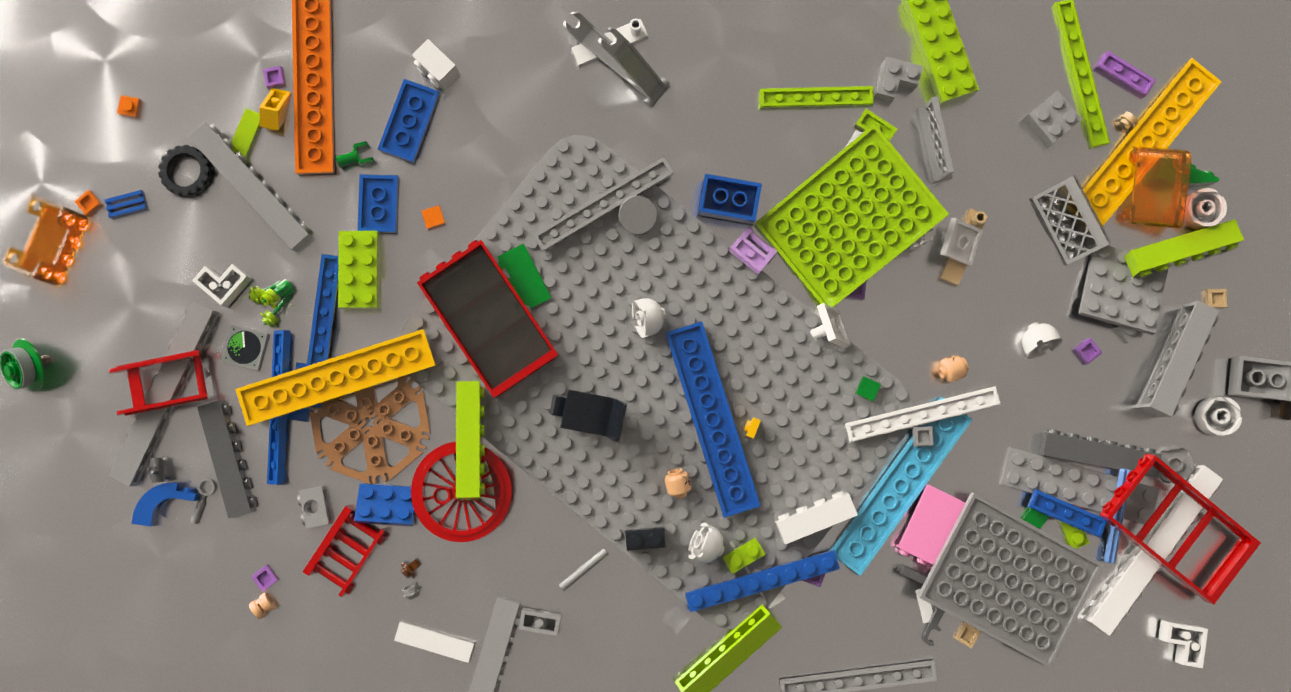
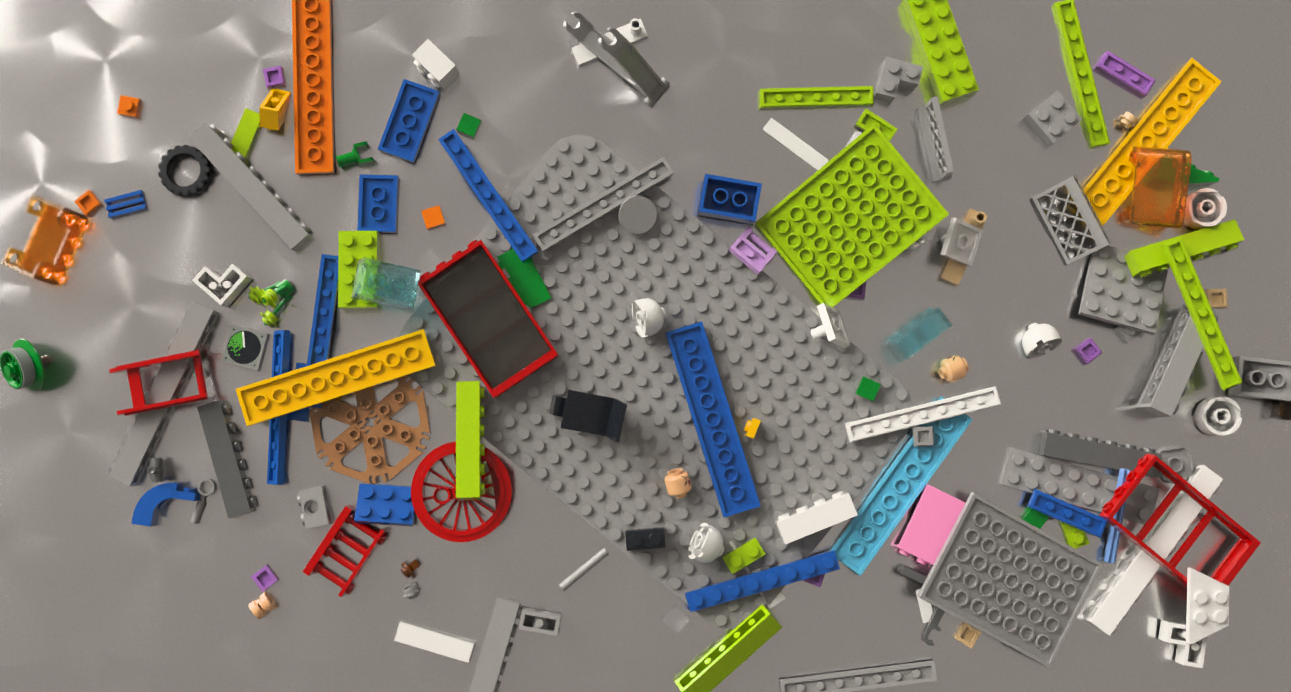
none -> clear light blue brick [351,257,421,310]
none -> blue plate [438,129,538,263]
none -> green tile [456,113,482,138]
none -> white sticker [763,118,828,170]
none -> clear light blue brick [886,307,952,363]
none -> lime tile [1161,237,1243,390]
none -> white wing [1186,567,1229,644]

